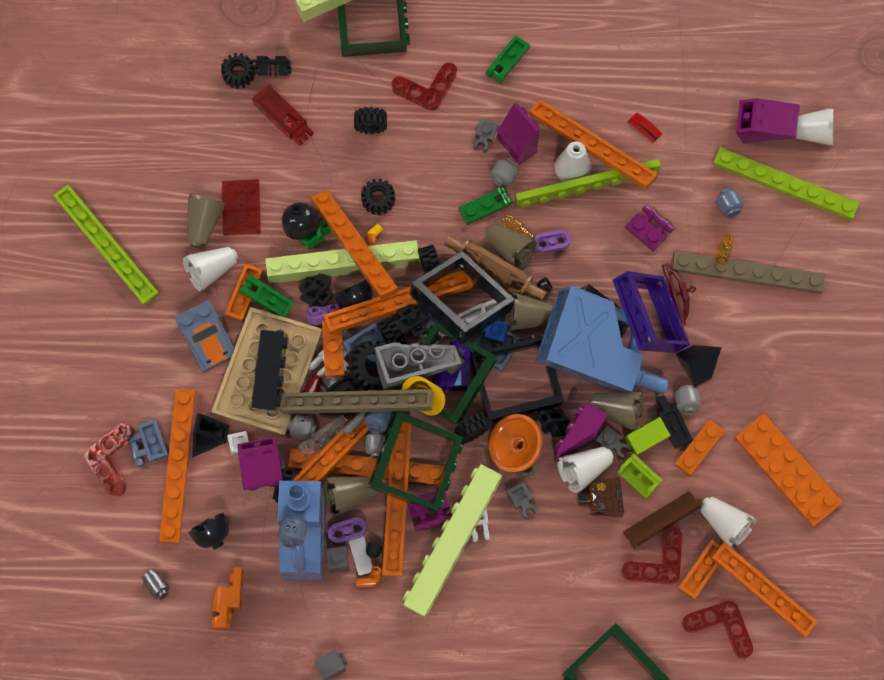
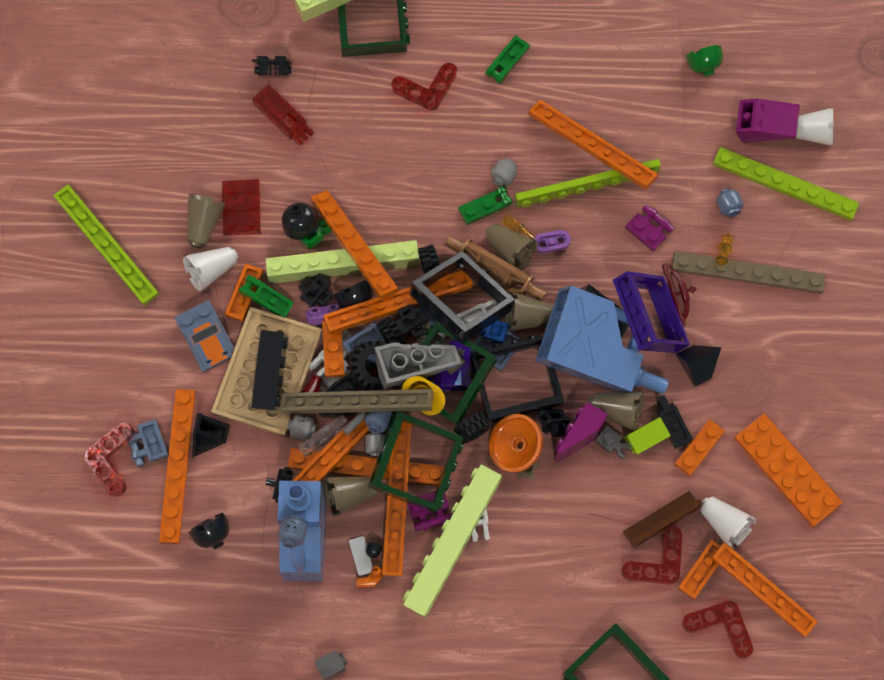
flat silver brick [142,569,170,600] -> none
orange plate [211,567,244,630] -> none
black tyre [221,53,255,89] -> none
white tile [227,431,249,455] -> none
magenta slope [238,437,283,491] -> none
flat silver brick [326,546,349,573] -> none
medium lavender plate [328,517,367,545] -> none
black tyre [354,107,387,134] -> none
black tyre [361,179,395,215] -> none
arm [365,223,383,246] -> none
flat silver plate [474,119,498,153] -> none
magenta slope [497,102,540,165] -> none
flat silver plate [506,482,537,519] -> none
black hinge [537,277,553,293] -> none
white cone [555,142,592,182] -> none
white cone [557,447,614,493] -> none
torso [577,476,624,517] -> none
lime hinge [617,453,662,499] -> none
red sticker [627,112,662,143] -> none
light grey head [675,385,701,415] -> none
none -> green cylinder [685,45,723,76]

